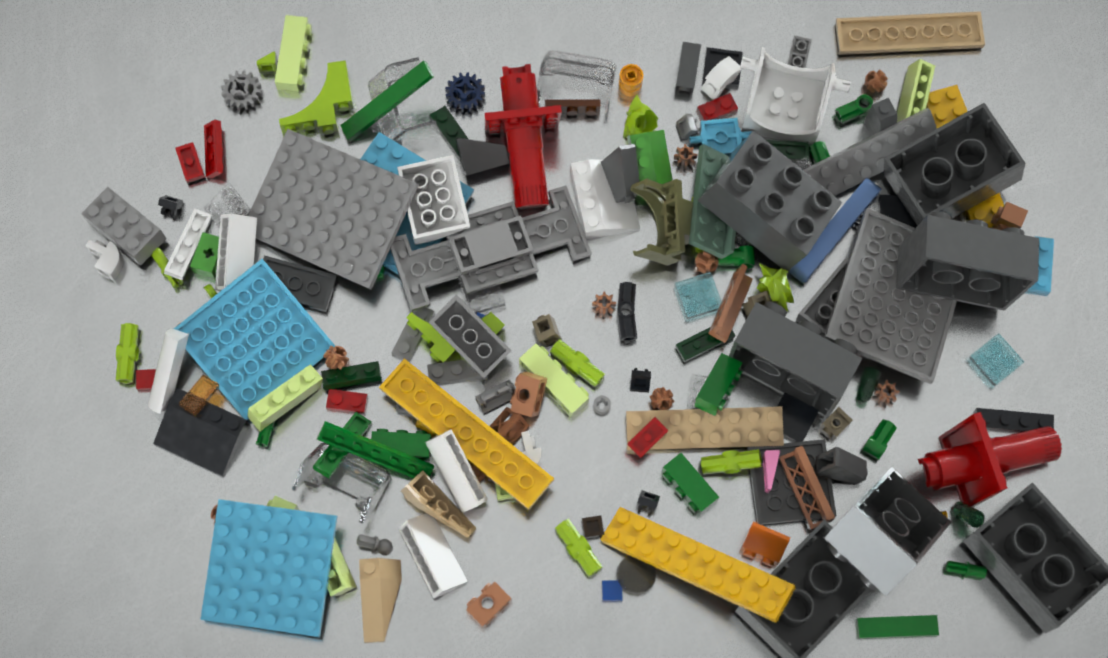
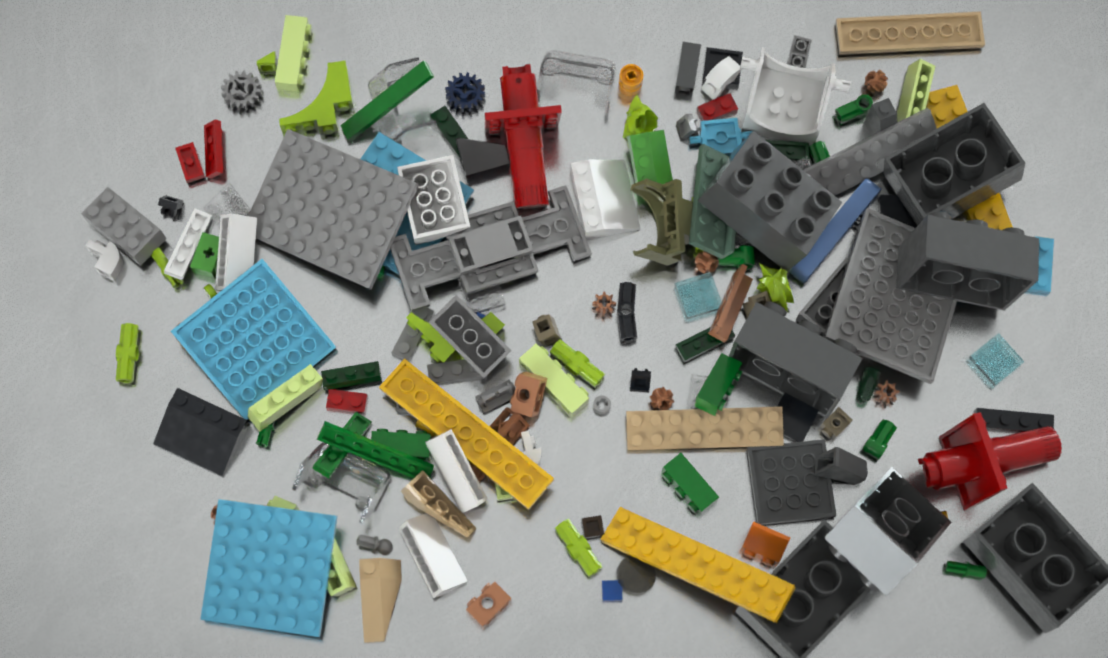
red tile [136,369,156,390] -> none
white brick [148,328,189,414] -> none
clear orange tile [179,375,219,416] -> none
dark grey plate [263,255,338,312] -> none
nougat gear [323,346,349,370] -> none
reddish brown plate [545,99,601,116] -> none
dark grey slope [601,144,640,203] -> none
red plate [627,417,668,458] -> none
black tile [637,490,660,515] -> none
nougat gear [674,144,697,169] -> none
lime piece [701,449,762,475] -> none
bright pink slope [762,450,780,493] -> none
nougat fence [779,445,835,530] -> none
green tile [857,615,939,639] -> none
clear green hinge [955,501,985,528] -> none
nougat brick [991,202,1028,230] -> none

